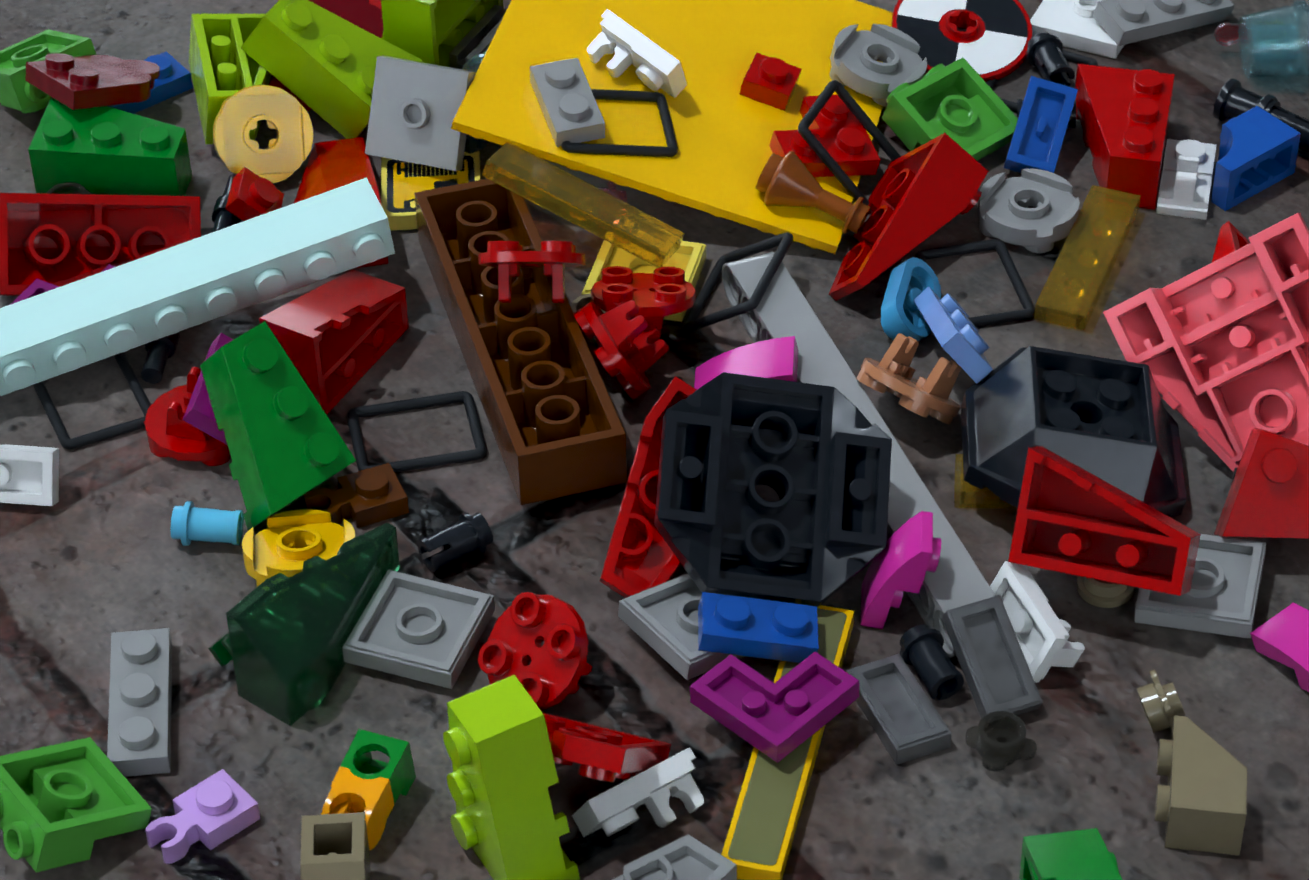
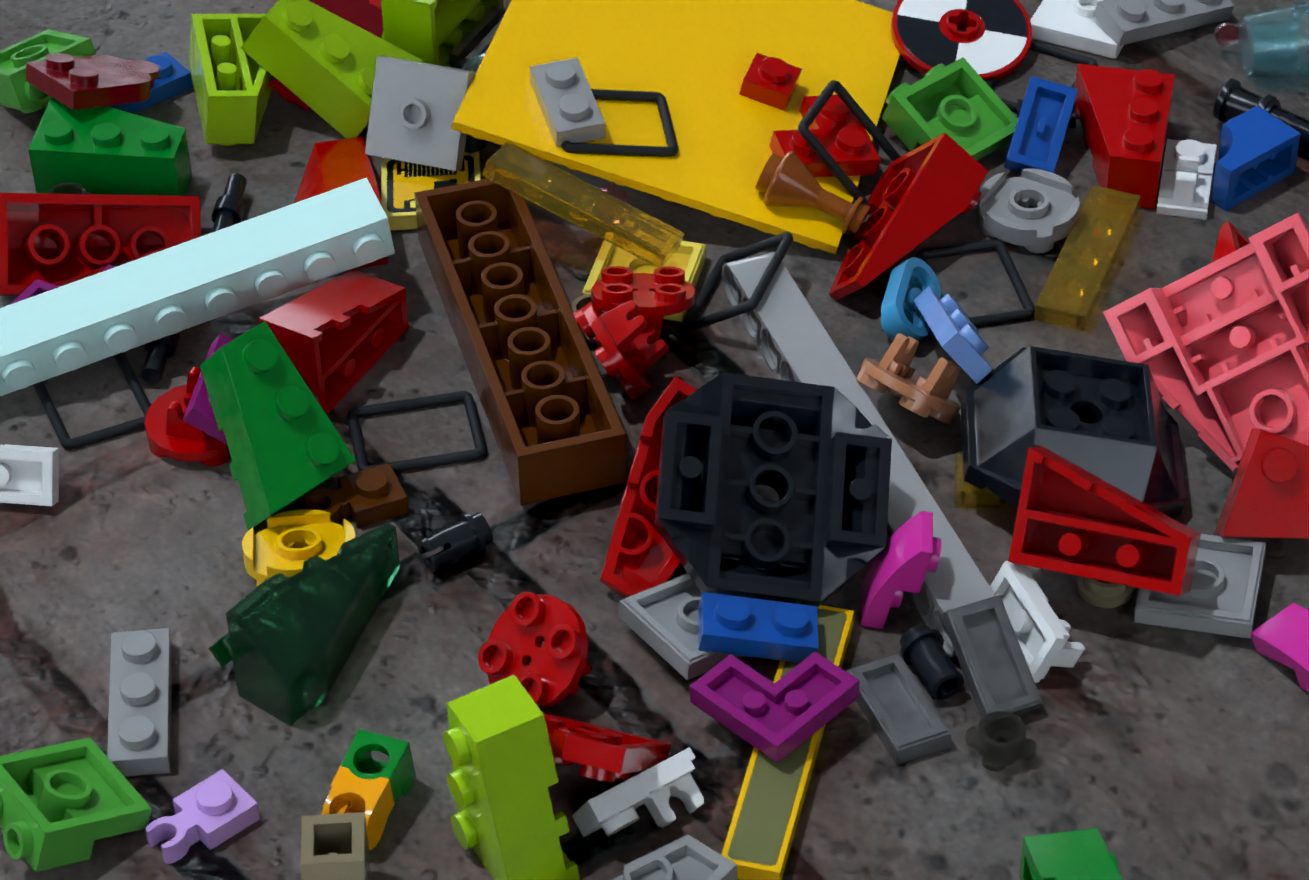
medium azure pin [170,501,244,546] -> none
yellow plate [213,85,313,183] -> none
red plate [225,167,284,221] -> none
light grey plate [342,570,495,689] -> none
red plate [478,241,585,303] -> none
white plate [587,9,688,98] -> none
dark pink slope [694,336,798,390] -> none
light grey plate [829,24,927,107] -> none
black pin [1026,32,1075,86] -> none
dark tan plate [1136,669,1185,733] -> none
dark tan slope [1154,715,1247,856] -> none

